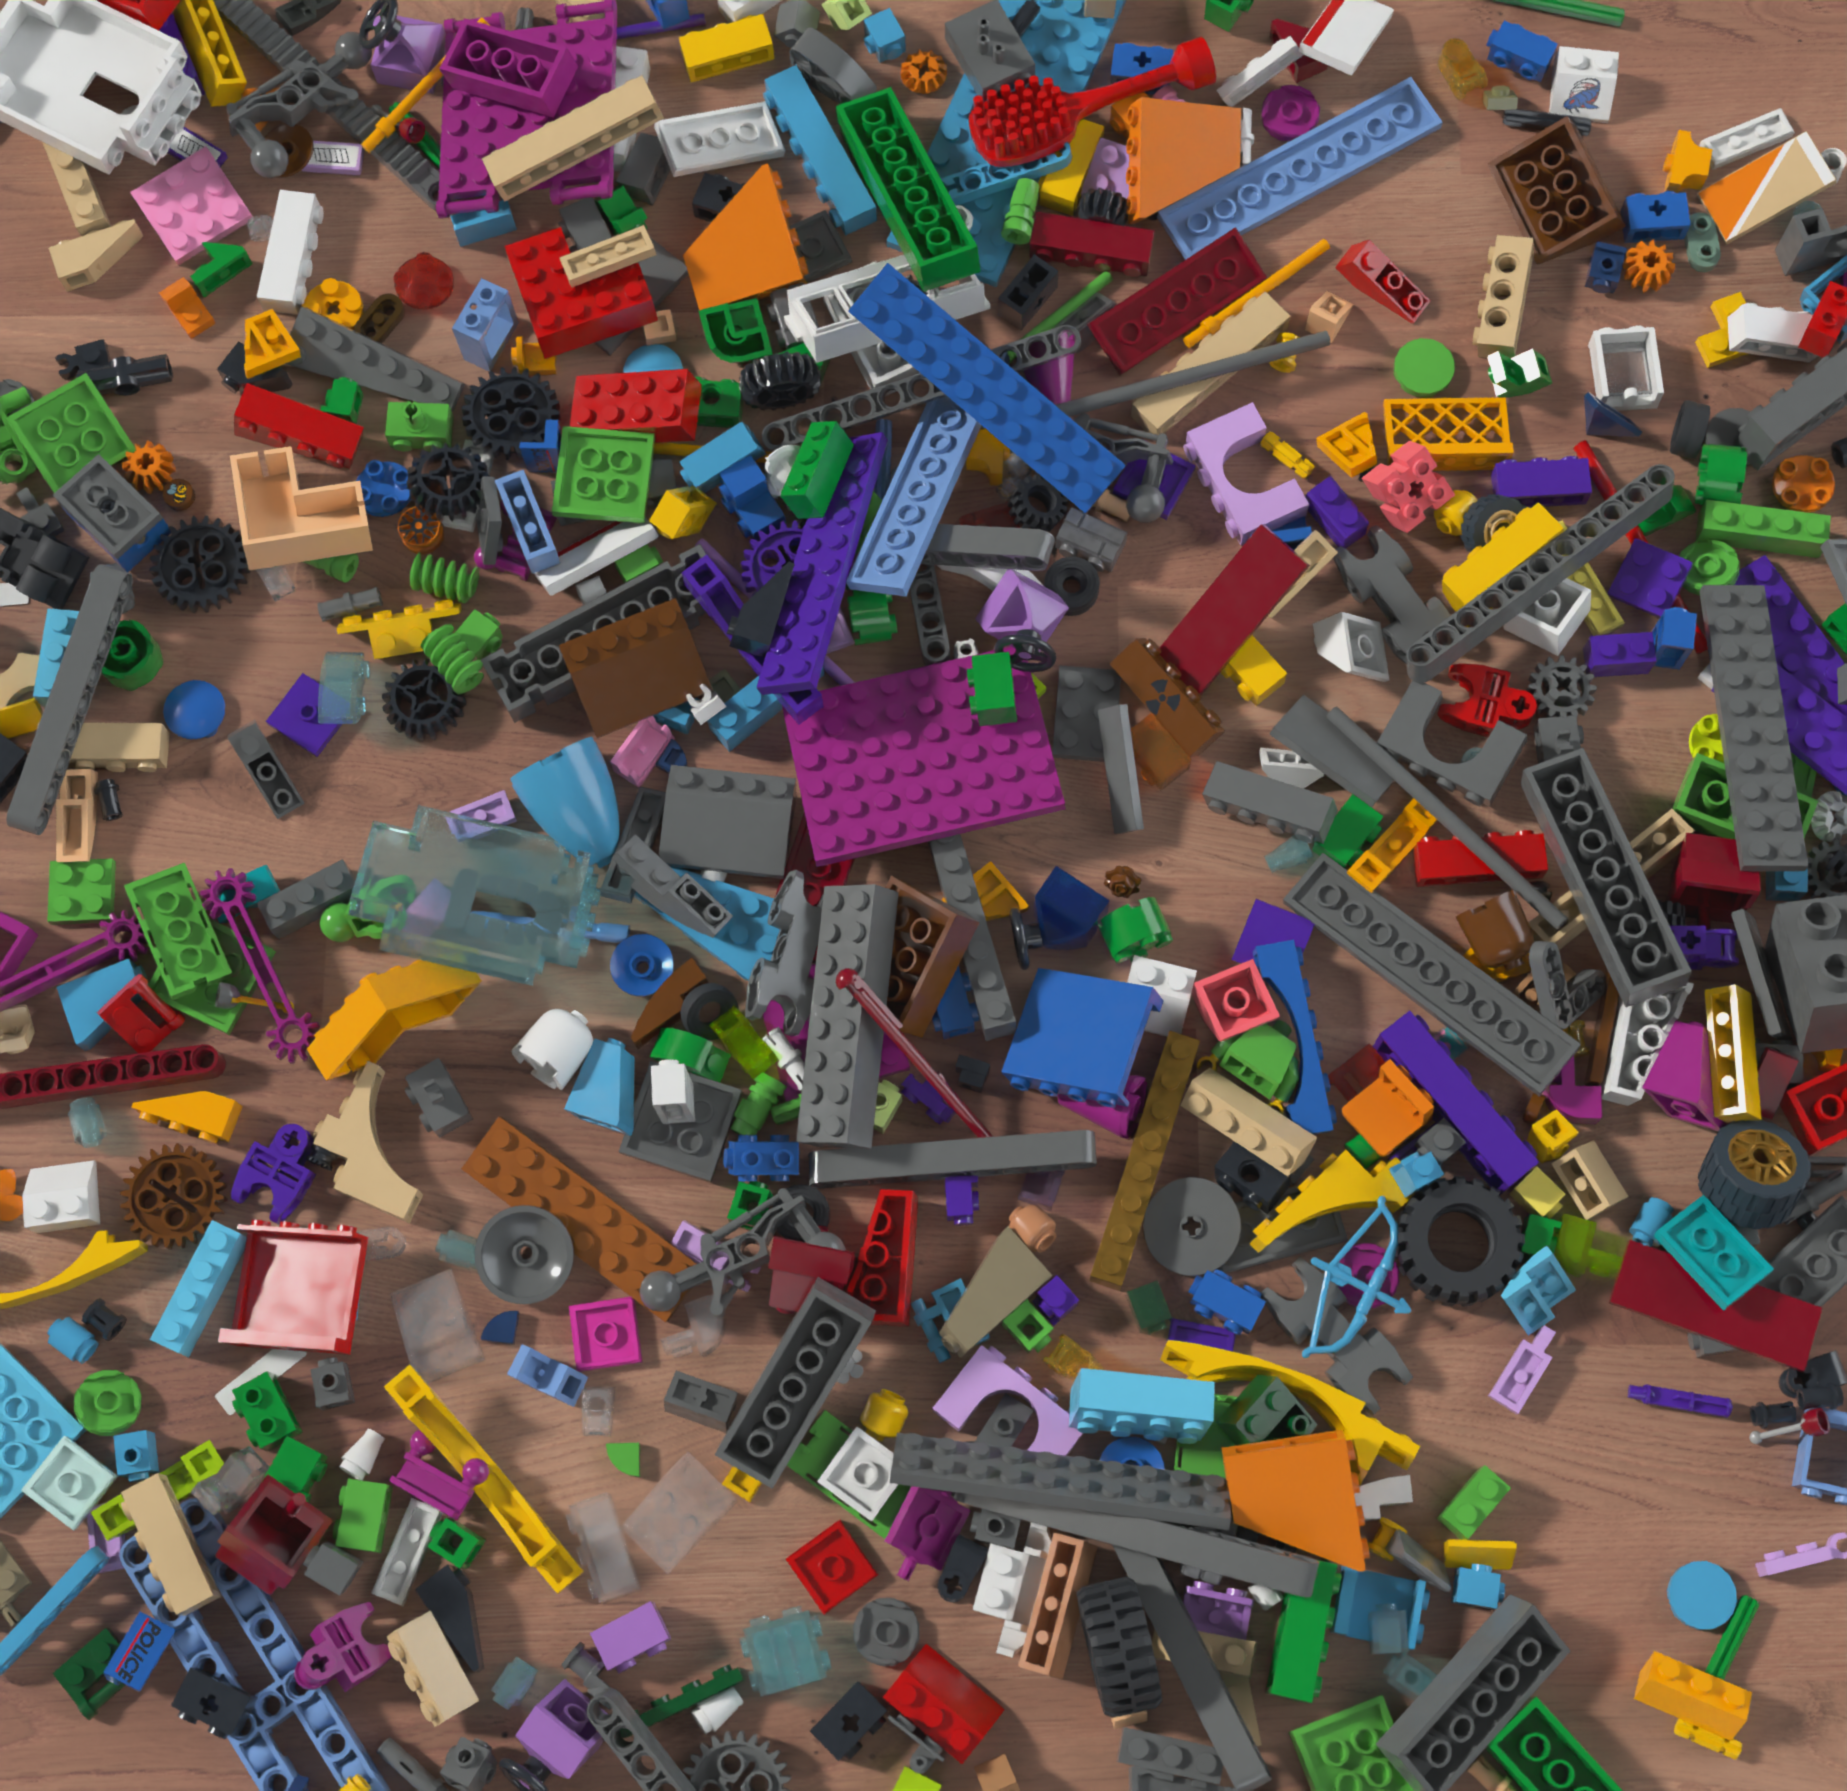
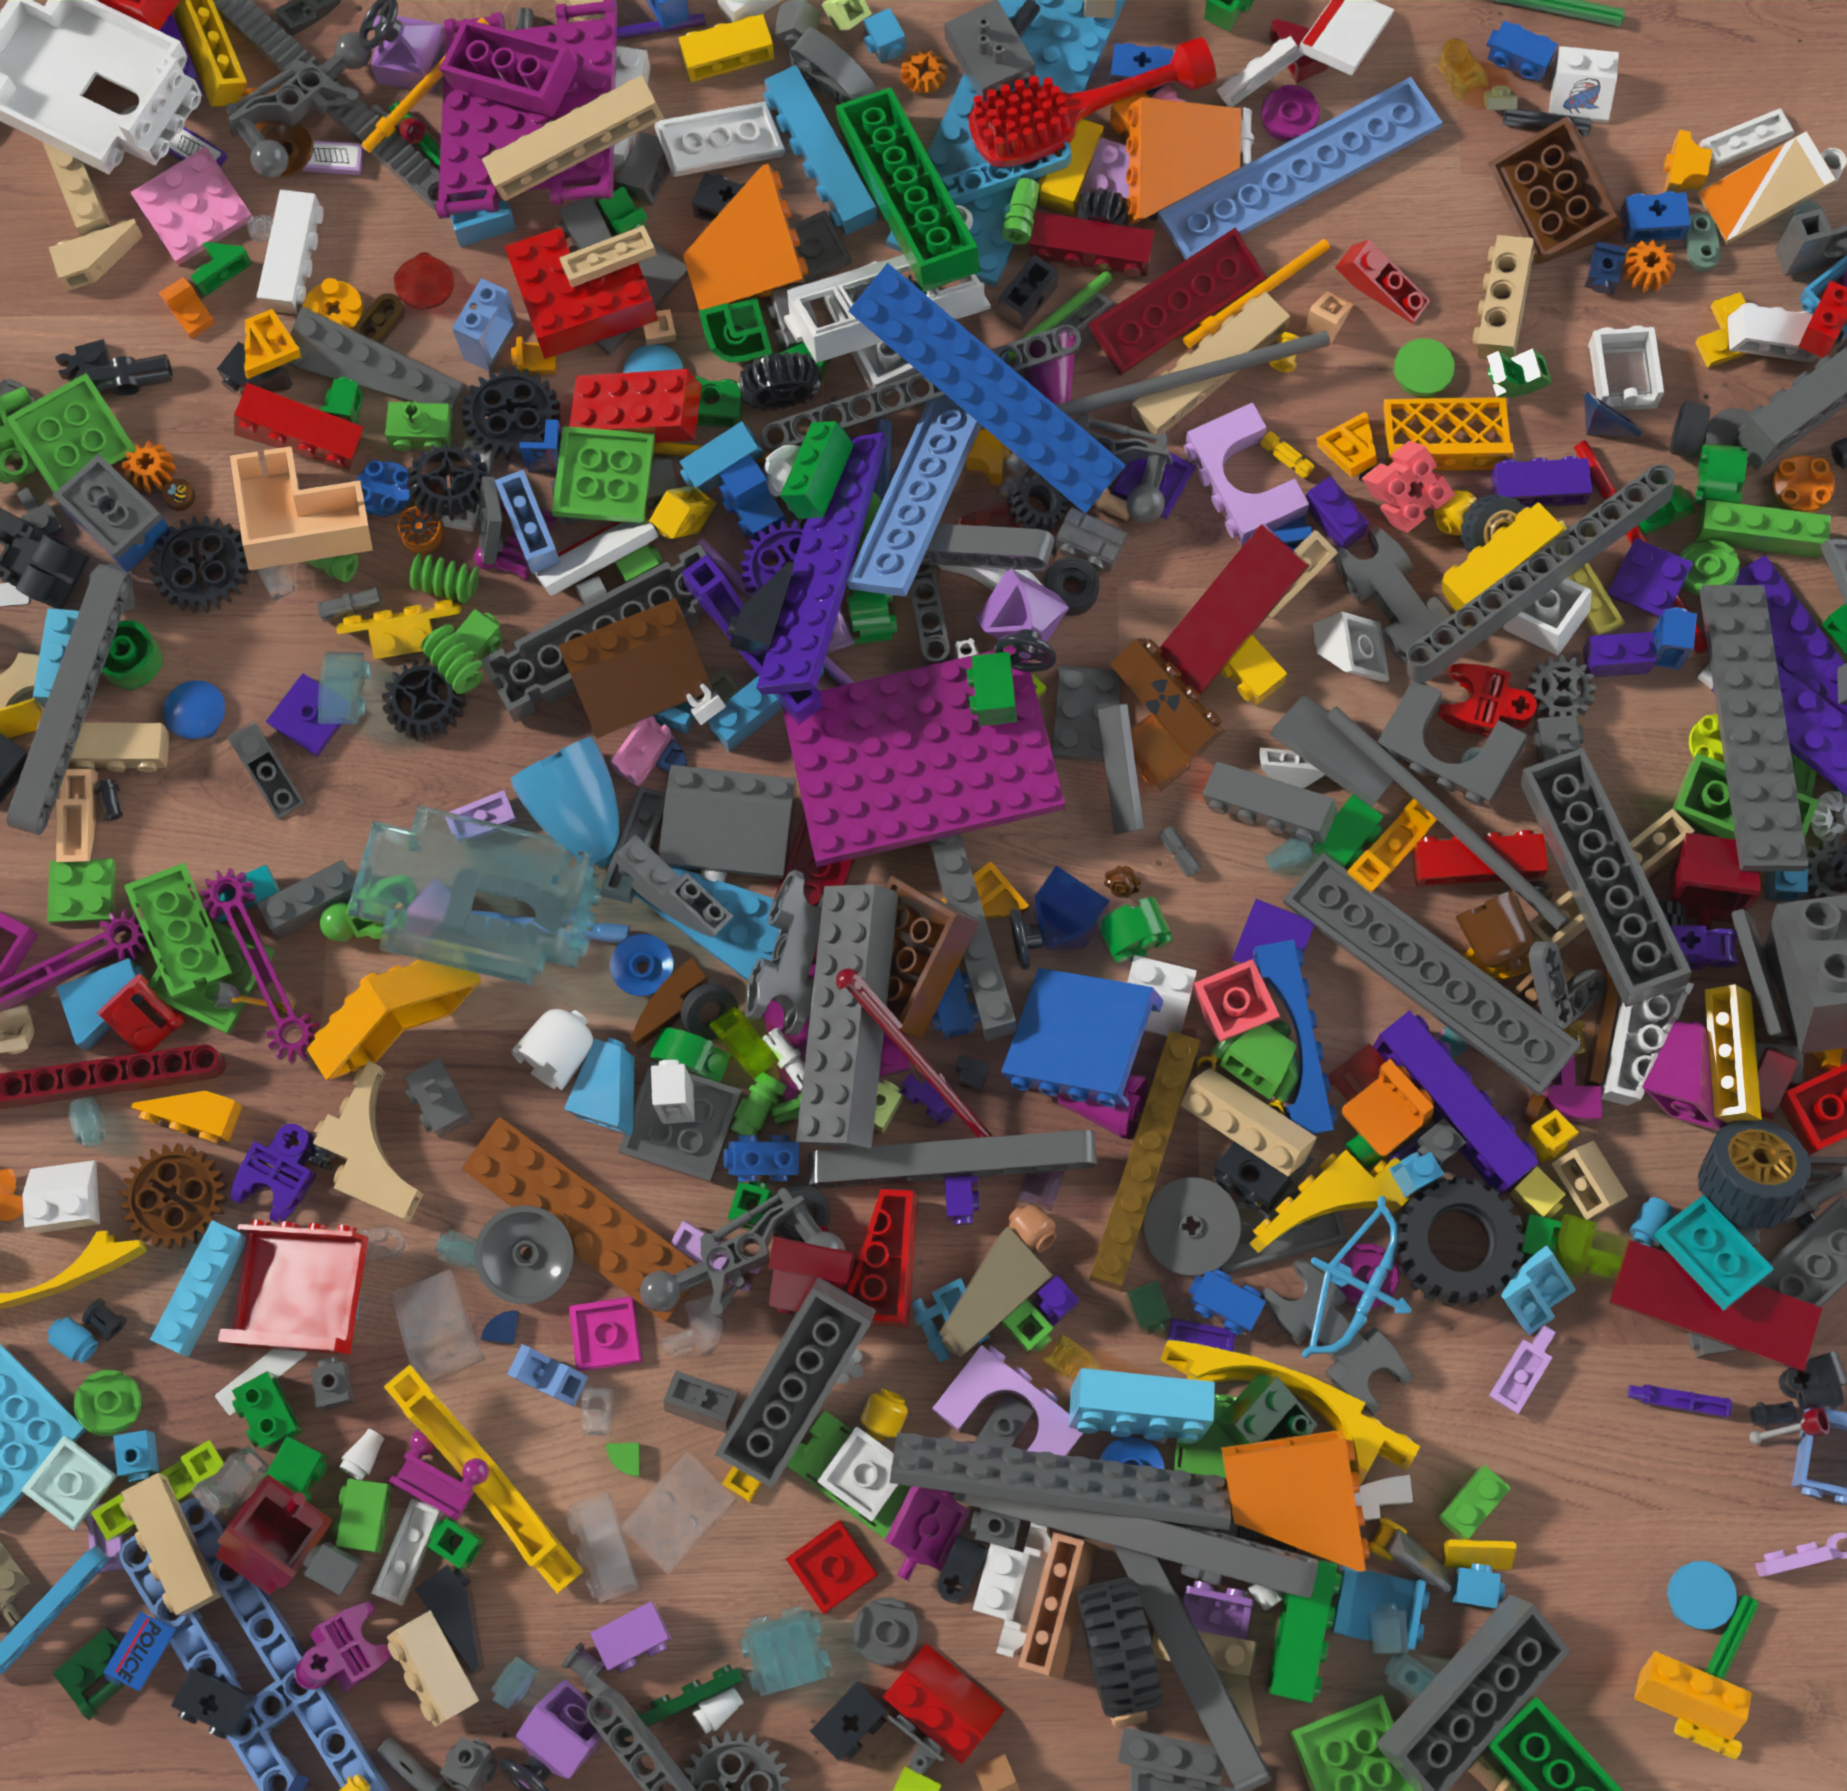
none -> dark grey piece [1159,827,1201,877]

